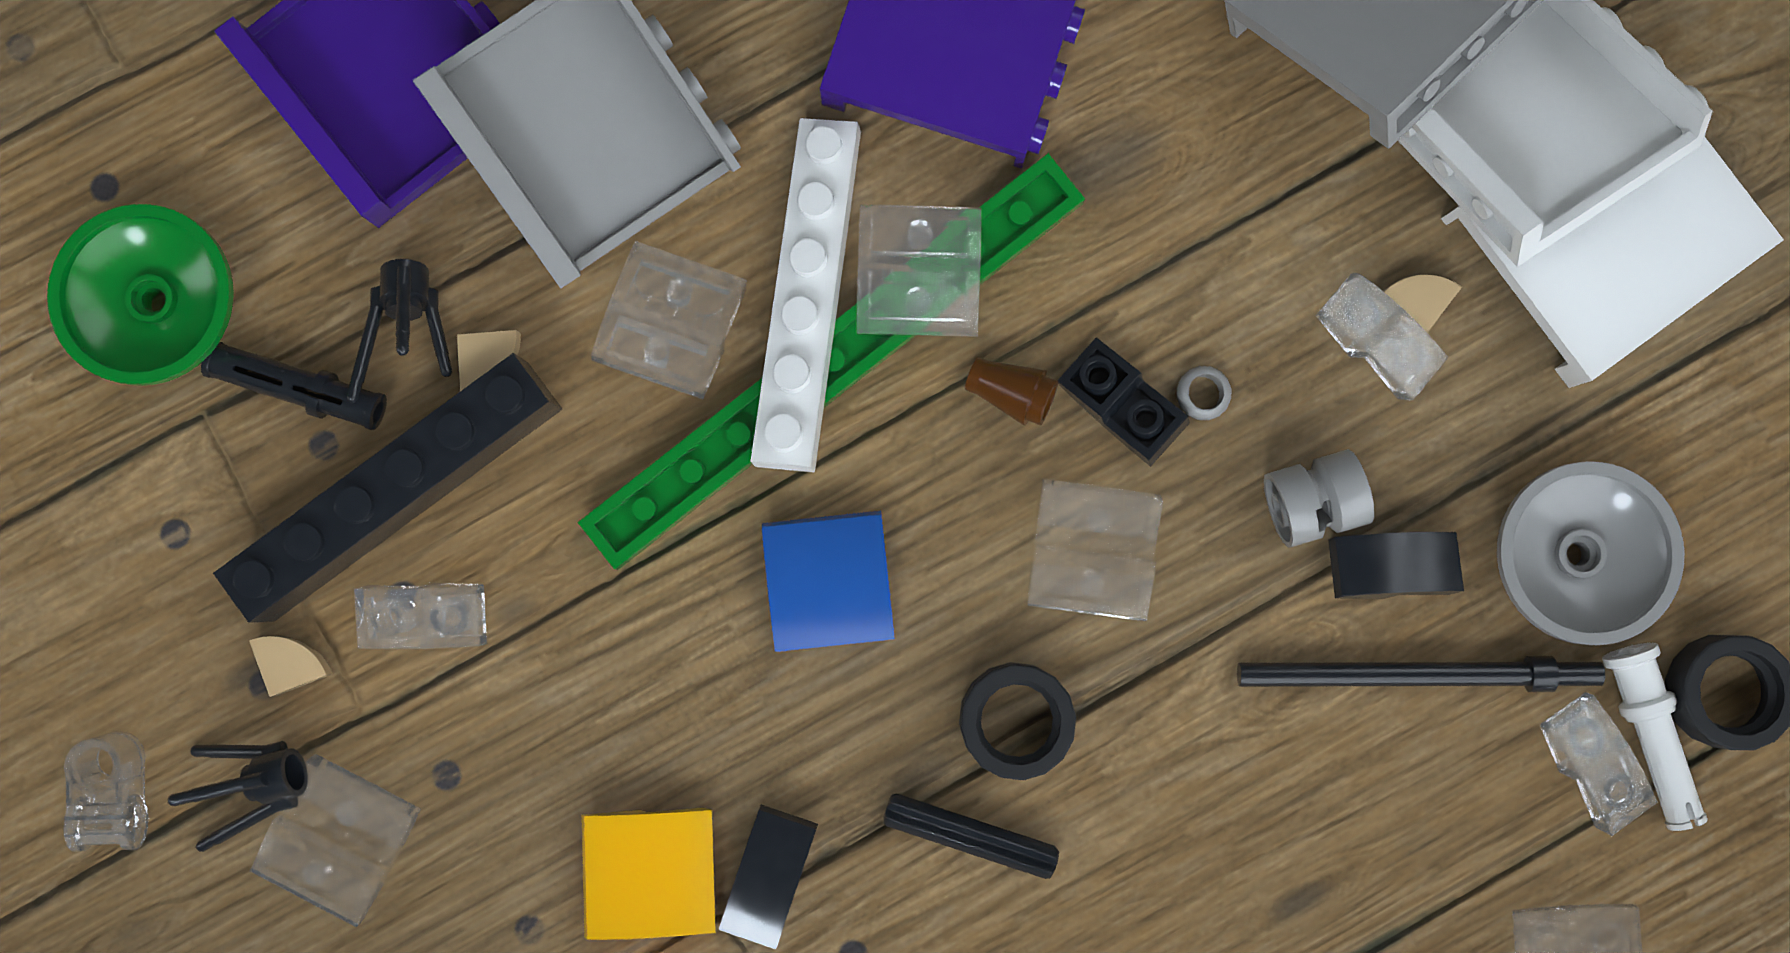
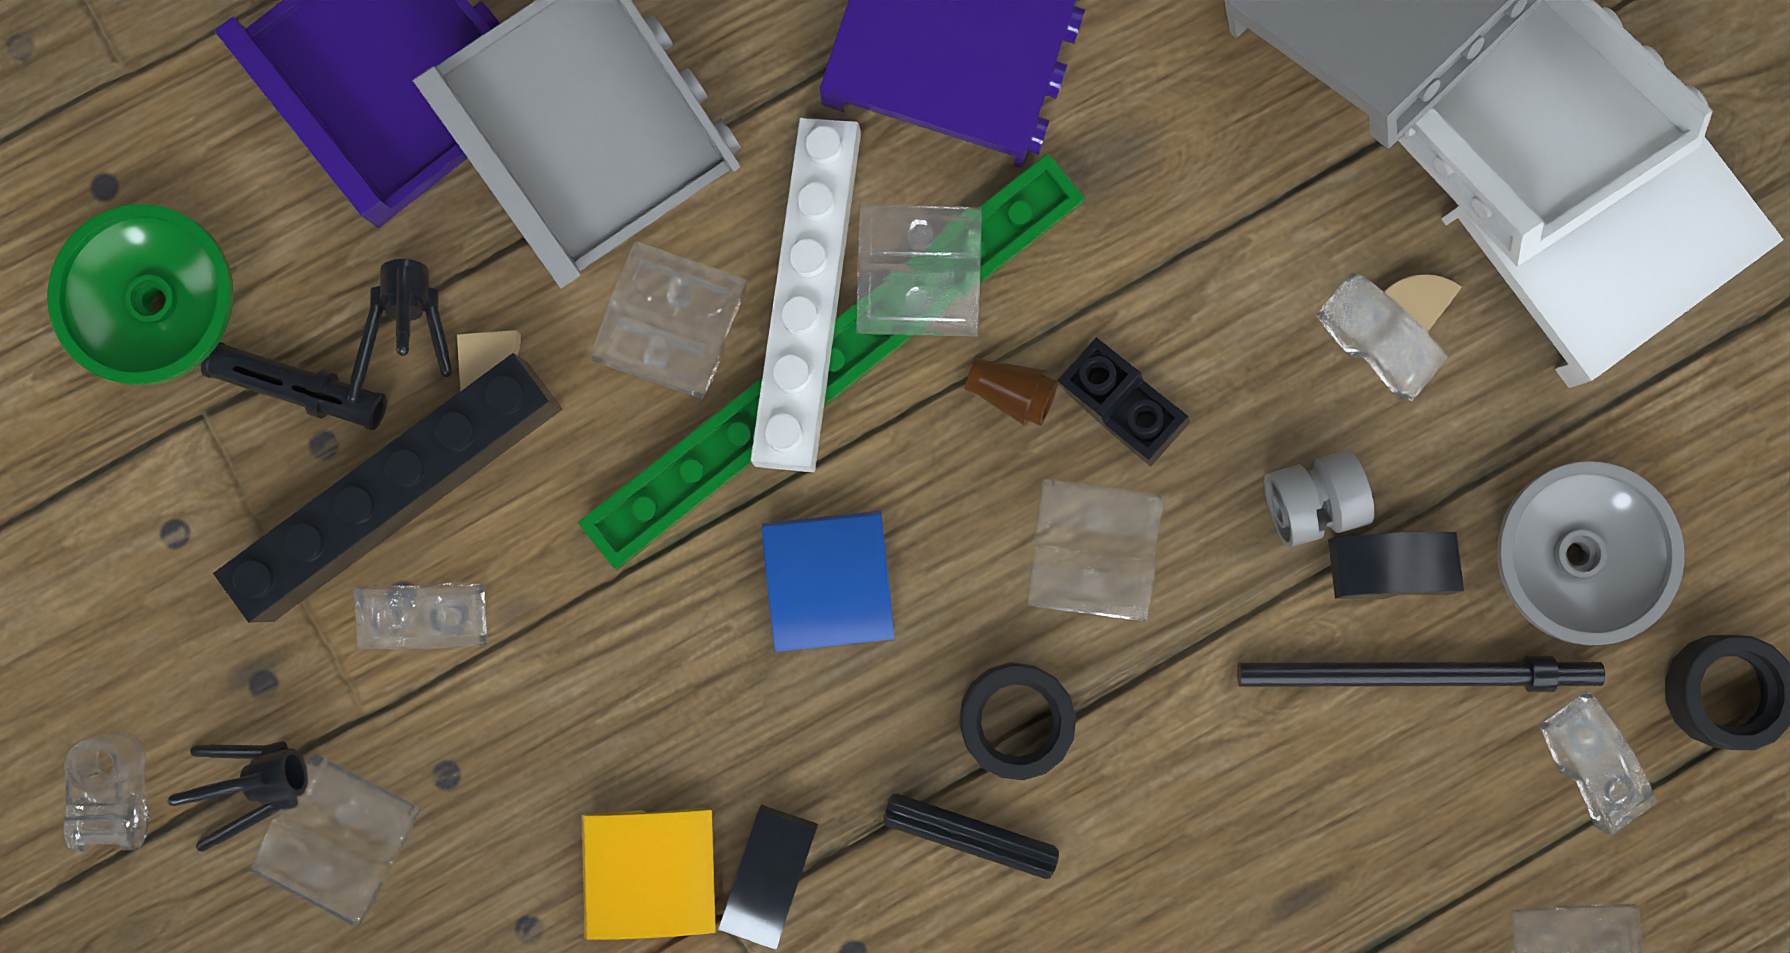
tan tile [249,636,333,697] -> none
light grey piece [1177,366,1231,420] -> none
white pin [1602,643,1708,831] -> none

